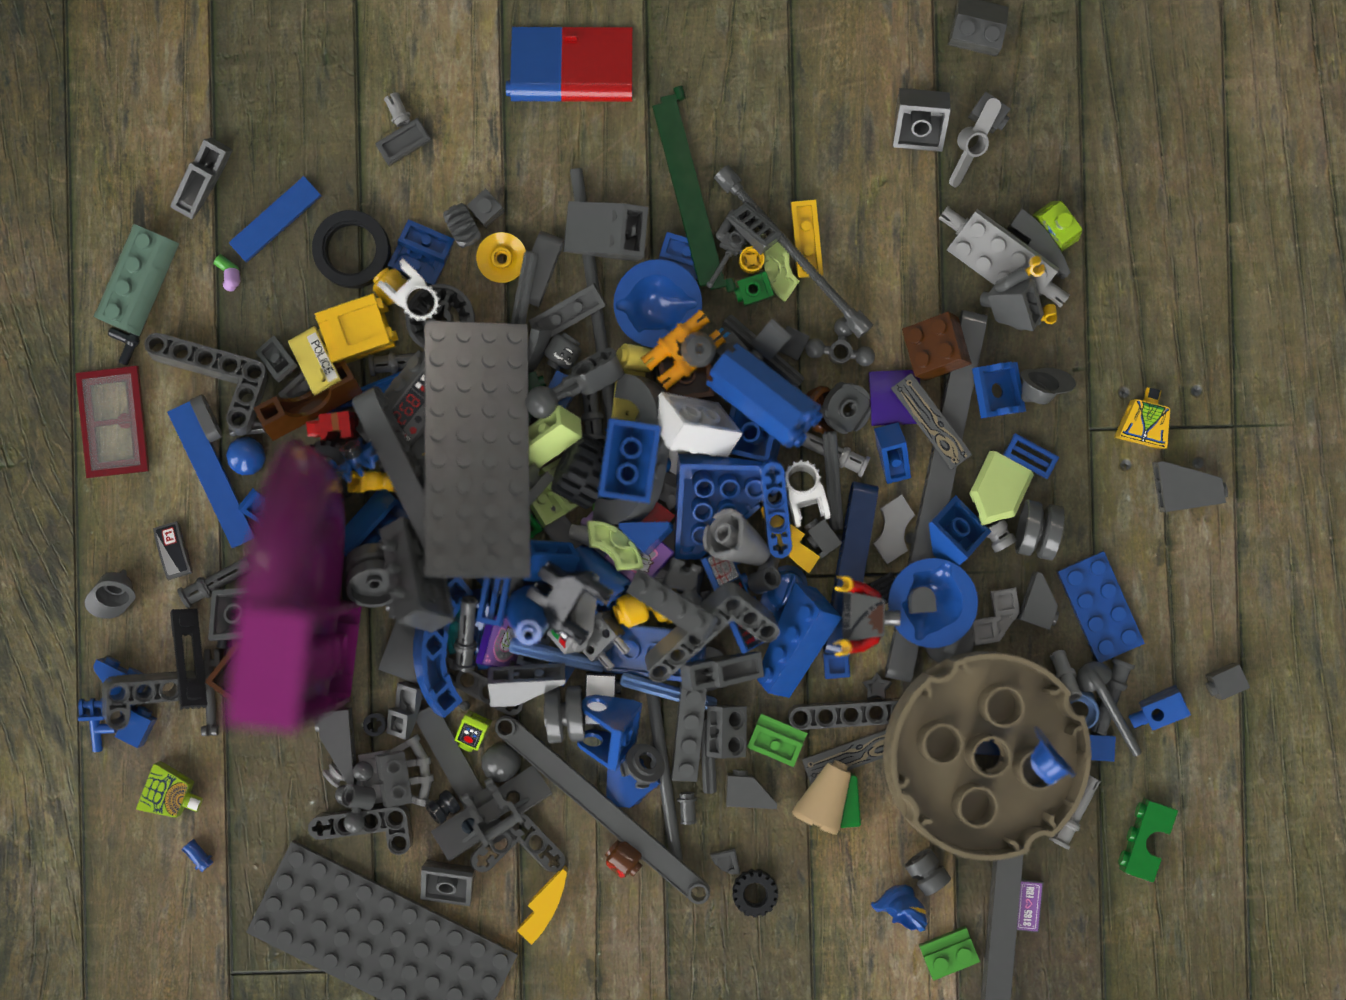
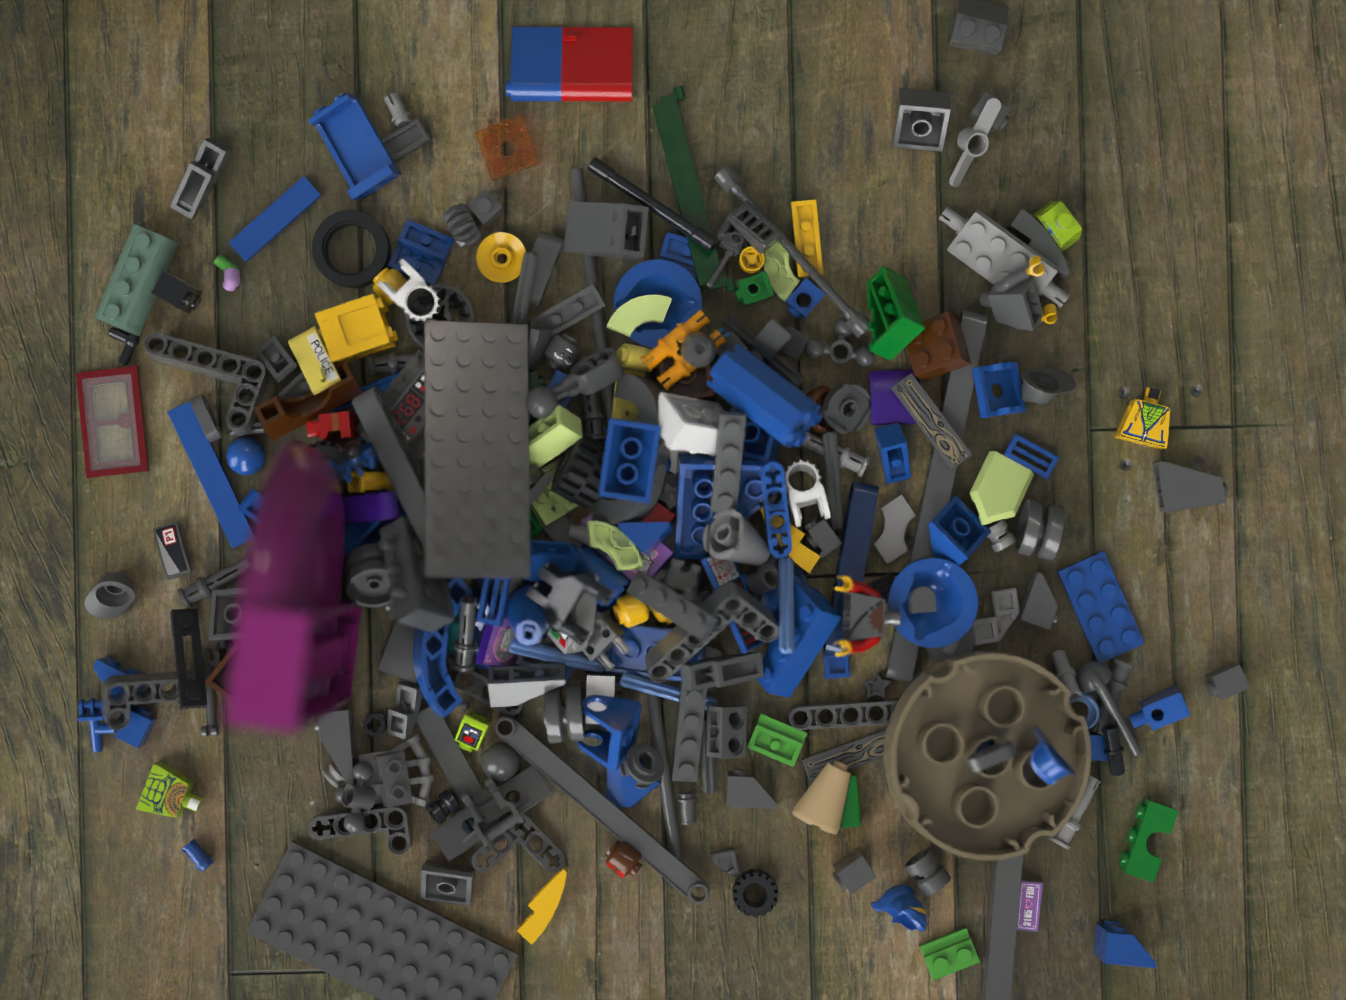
none -> black brick [151,271,202,314]
none -> blue panel [308,93,402,200]
none -> dark purple beam [343,491,399,523]
none -> clear orange piece [475,116,540,181]
none -> black piece [588,157,718,252]
none -> yellowish green tile [606,295,672,337]
none -> dark grey plate [710,411,746,512]
none -> medium blue axle [779,557,795,654]
none -> blue brick [785,278,825,320]
none -> dark grey brick [832,848,877,895]
none -> green wedge [867,266,925,361]
none -> dark grey beam [966,741,1016,772]
none -> blue slope [1094,920,1156,968]
none -> black axle [1101,724,1125,776]

